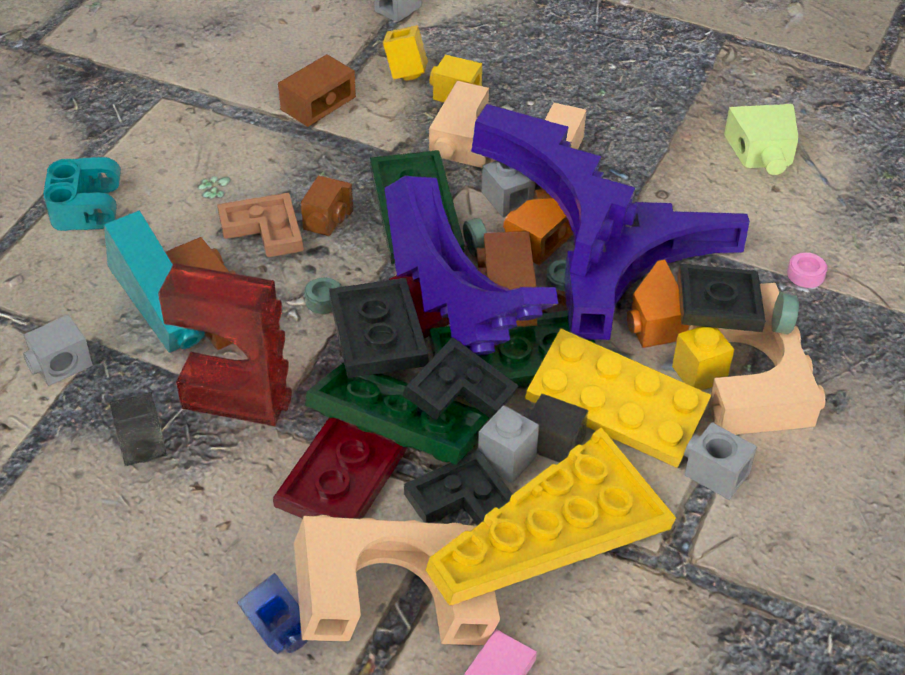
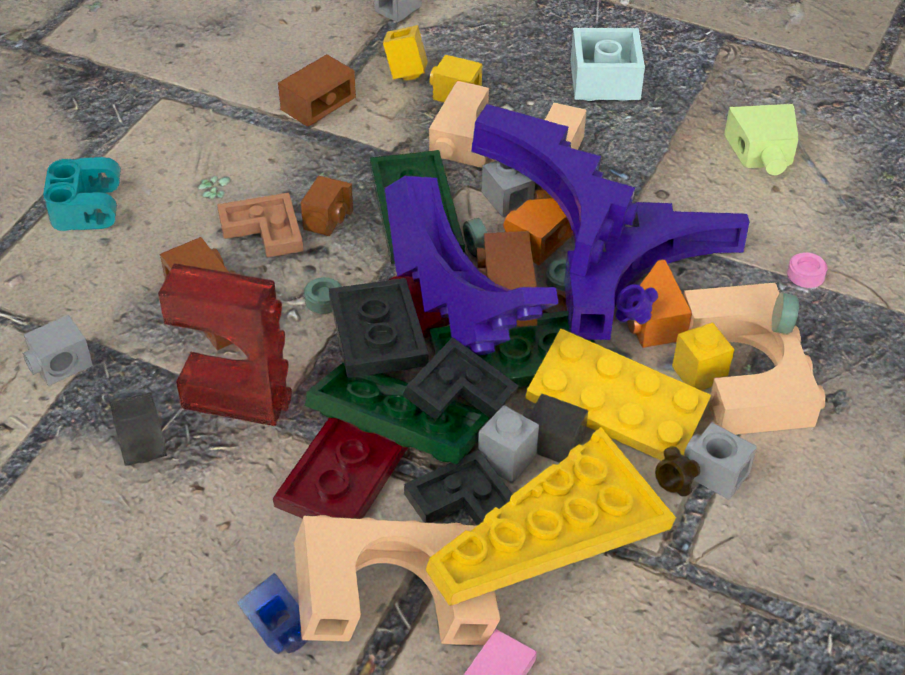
teal slope [104,210,205,353] -> none
pearl dark grey plate [677,264,766,332] -> none
none -> light aqua brick [571,28,645,101]
none -> dark purple plate [616,284,658,324]
none -> dark brown plate [655,446,700,496]

